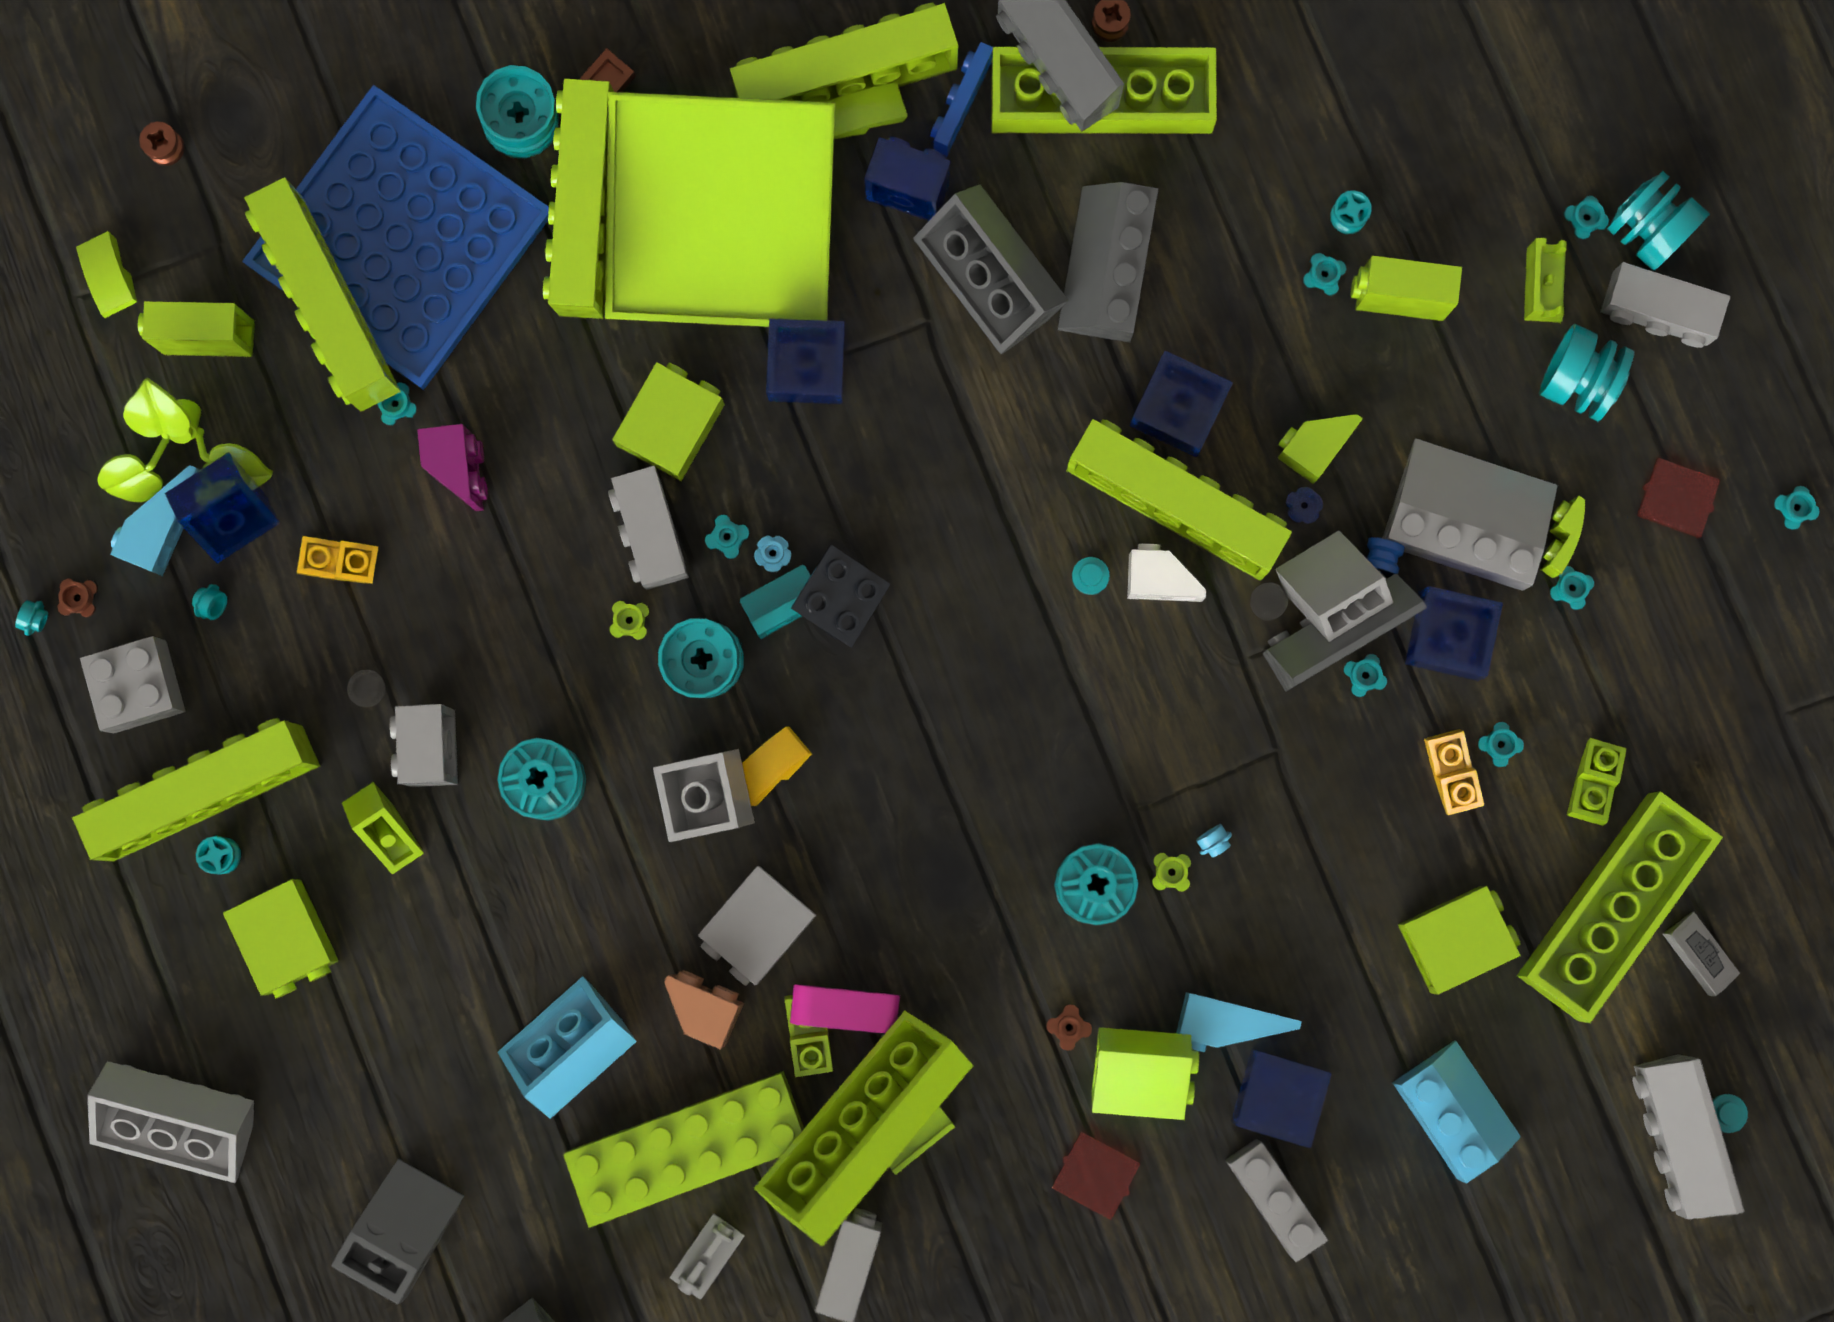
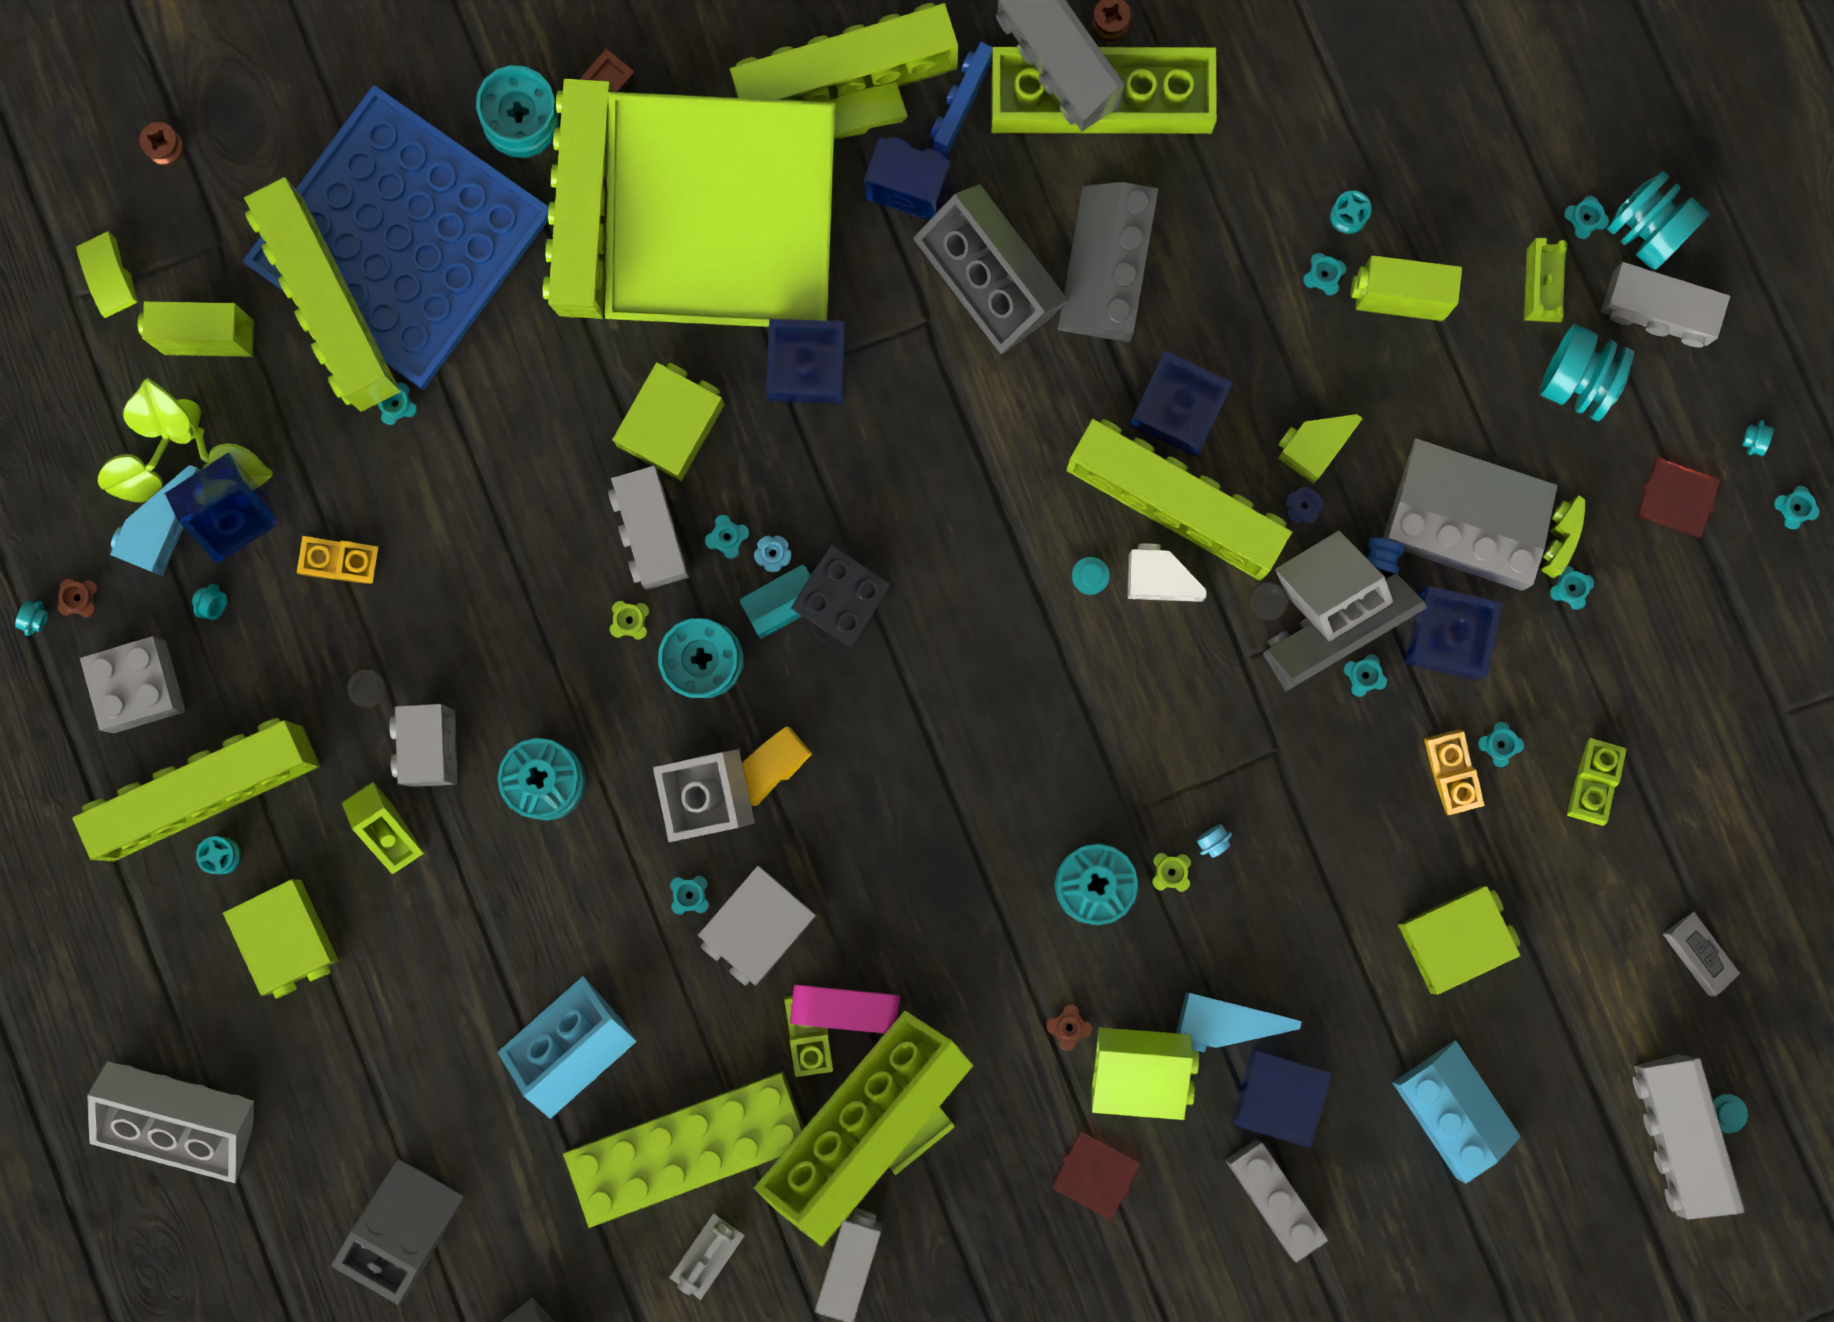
magenta slope [417,424,488,511] -> none
nougat slope [664,970,744,1049] -> none
lime brick [1517,791,1723,1023] -> none
none -> teal plate [670,876,709,915]
none -> teal plate [1742,420,1774,456]

